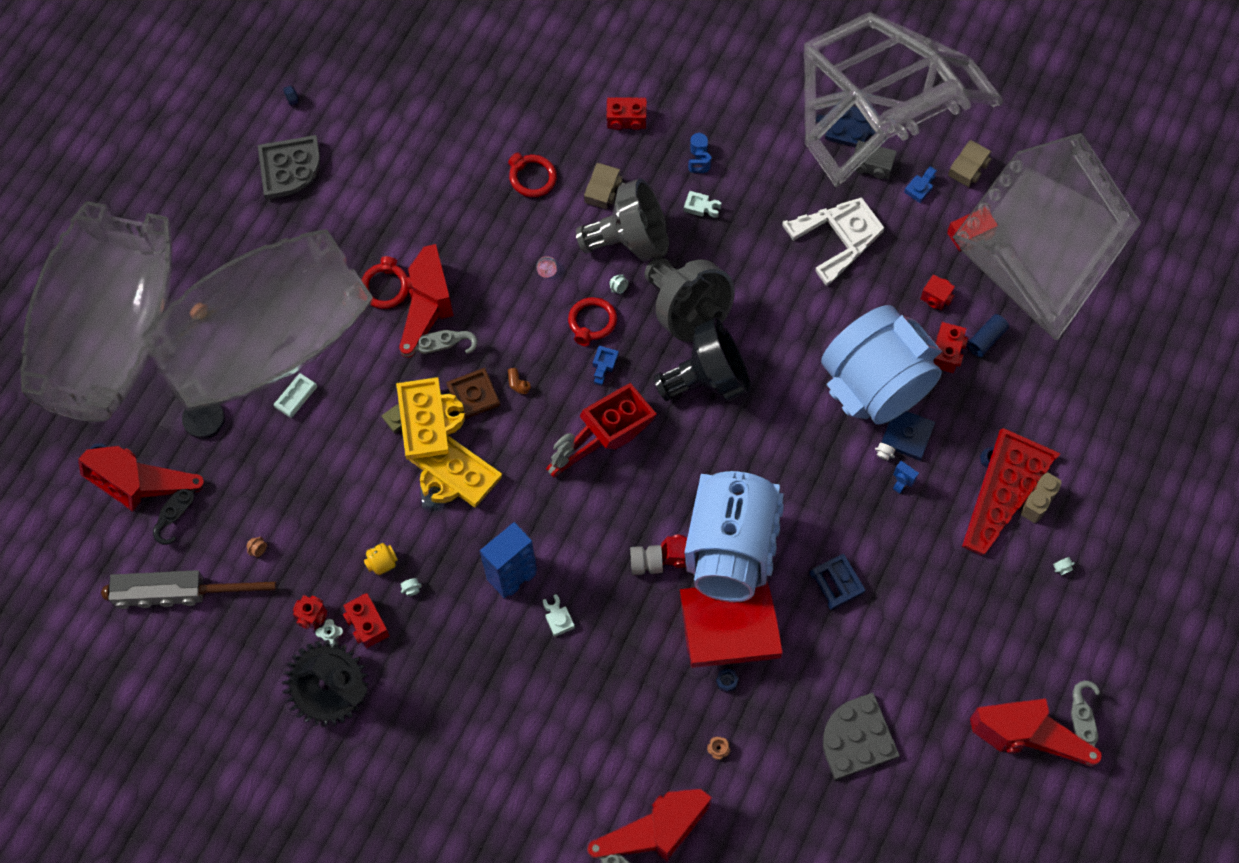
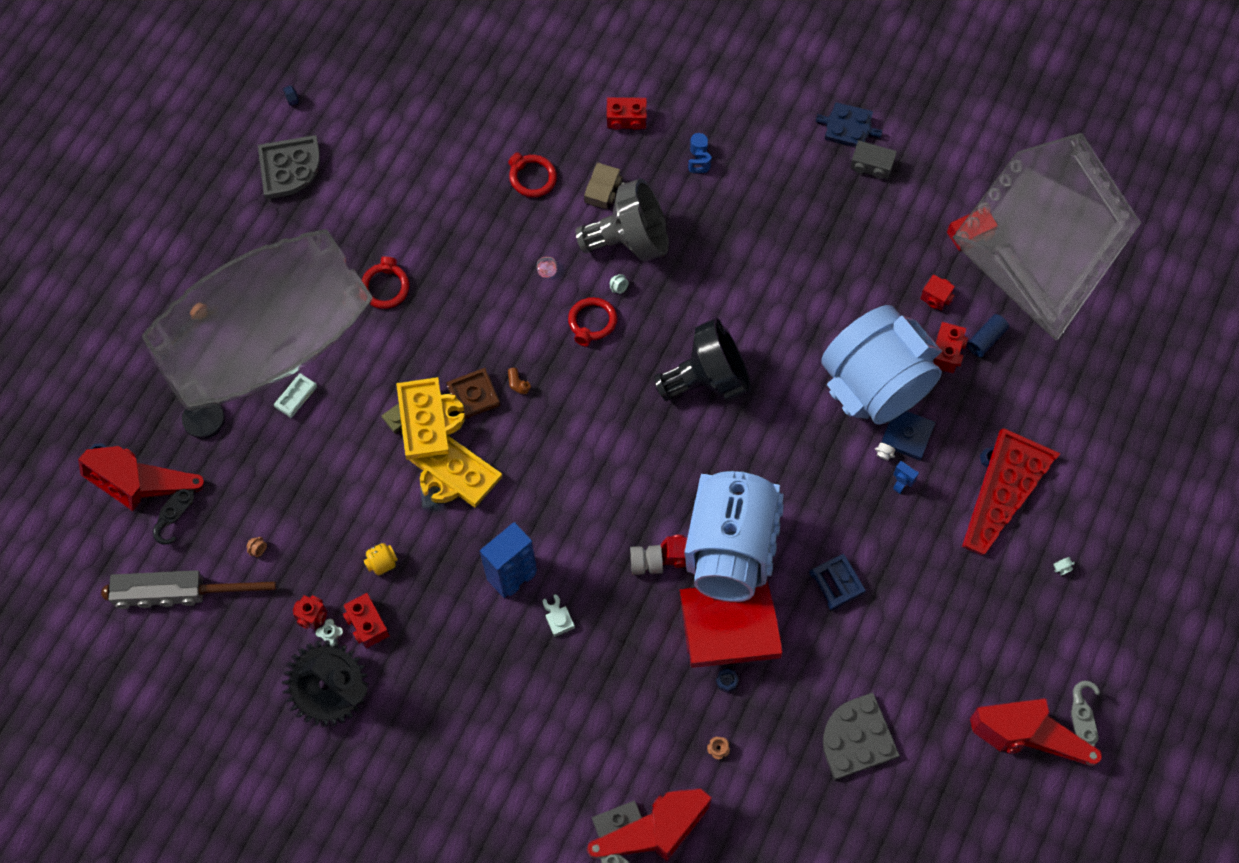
clear windscreen [20,201,172,422] -> none
red slope [399,244,478,358] -> none
light aqua plate [401,578,421,597] -> none
red slope [546,383,657,478] -> none
blue plate [593,346,619,386] -> none
dark grey piece [644,257,735,342] -> none
light aqua plate [684,191,721,217] -> none
white wing [782,198,884,287] -> none
clear windscreen [804,12,1003,187] -> none
blue plate [904,166,937,203] -> none
dark tan brick [948,140,992,187] -> none
dark tan brick [1021,473,1061,523] -> none
none -> dark grey plate [592,800,641,838]

